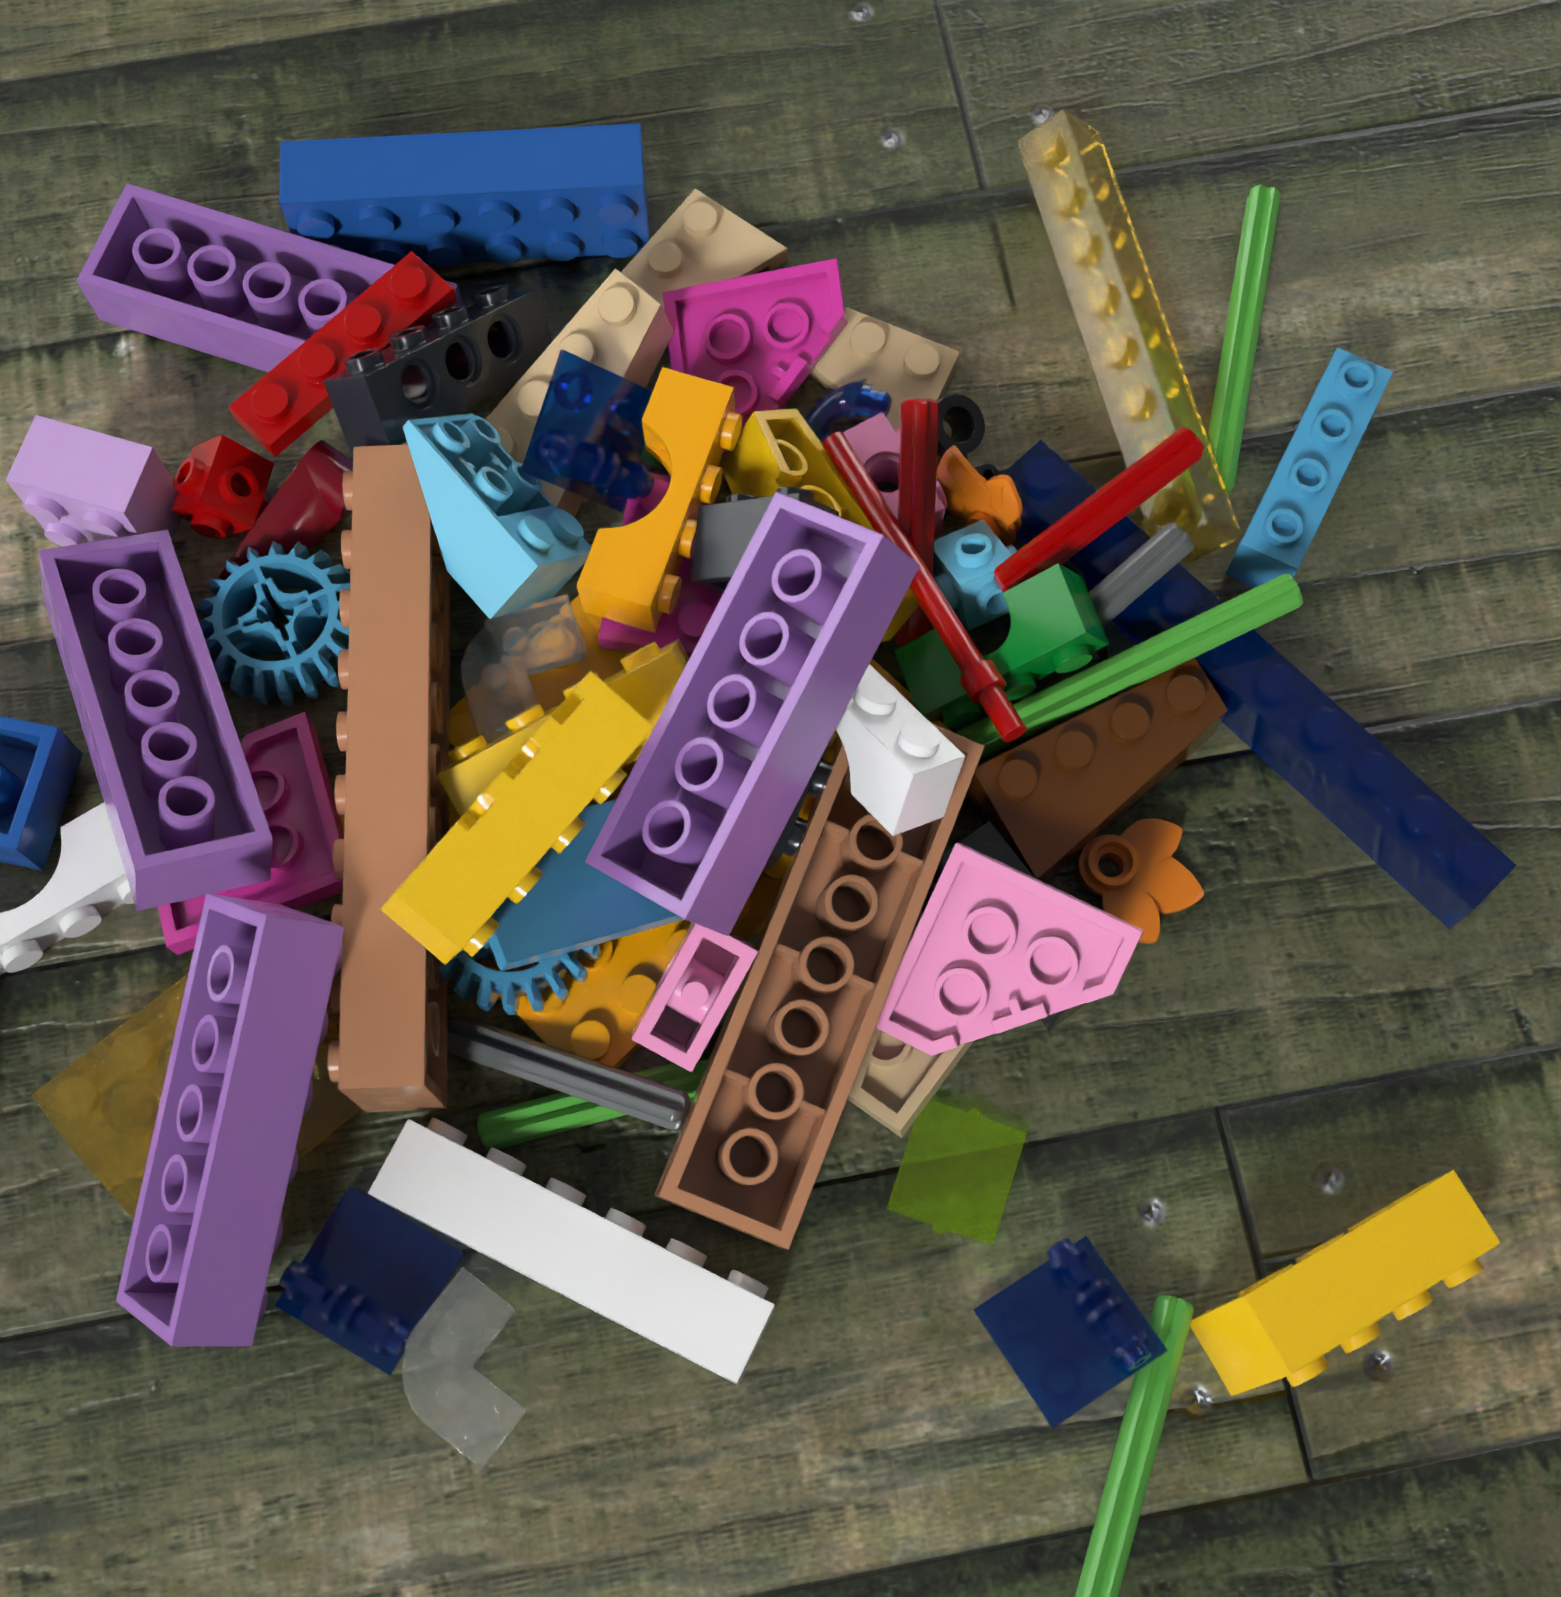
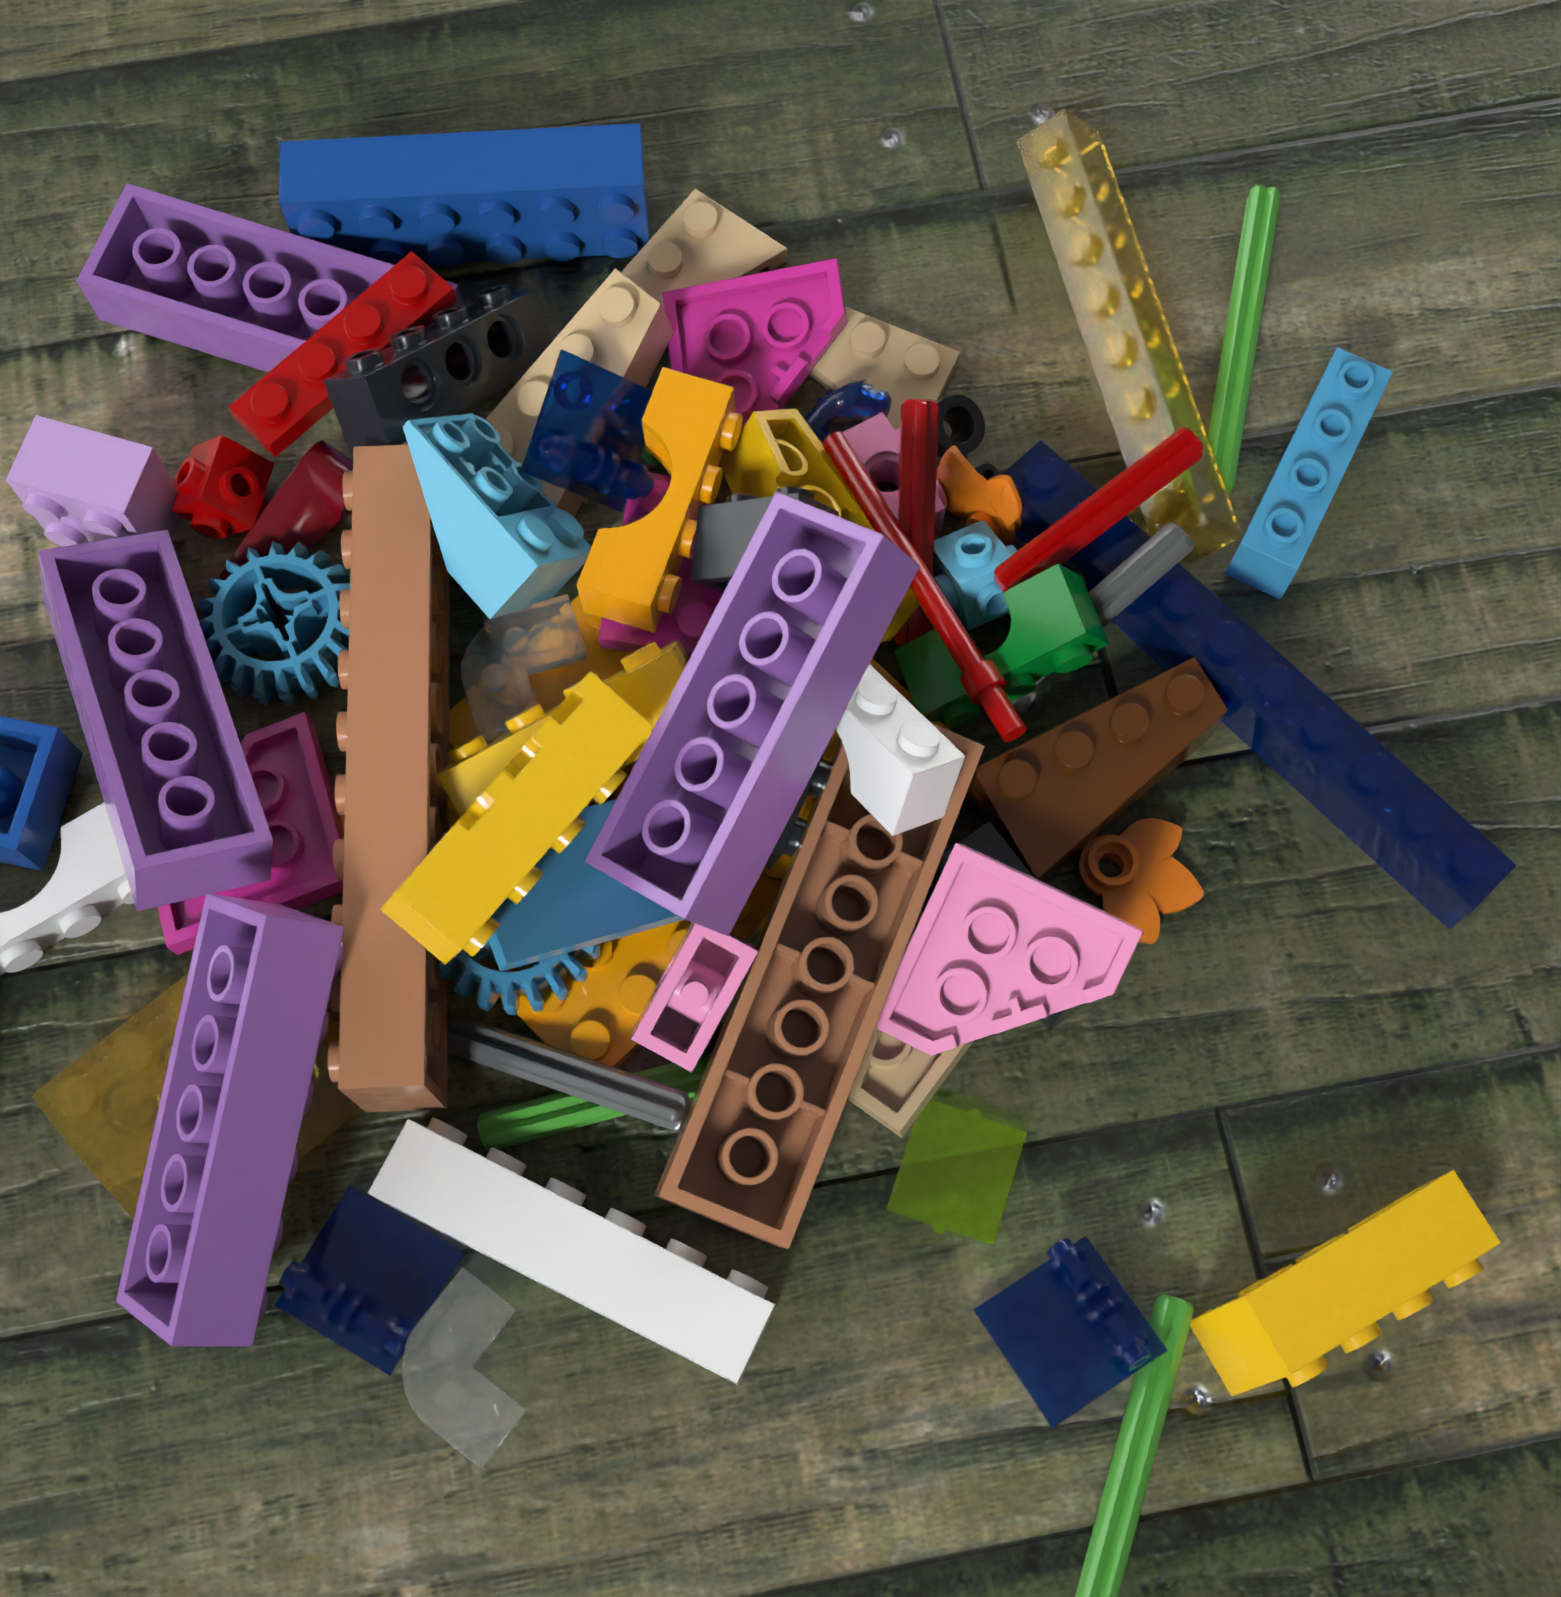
bright green axle [955,574,1303,760] -> none

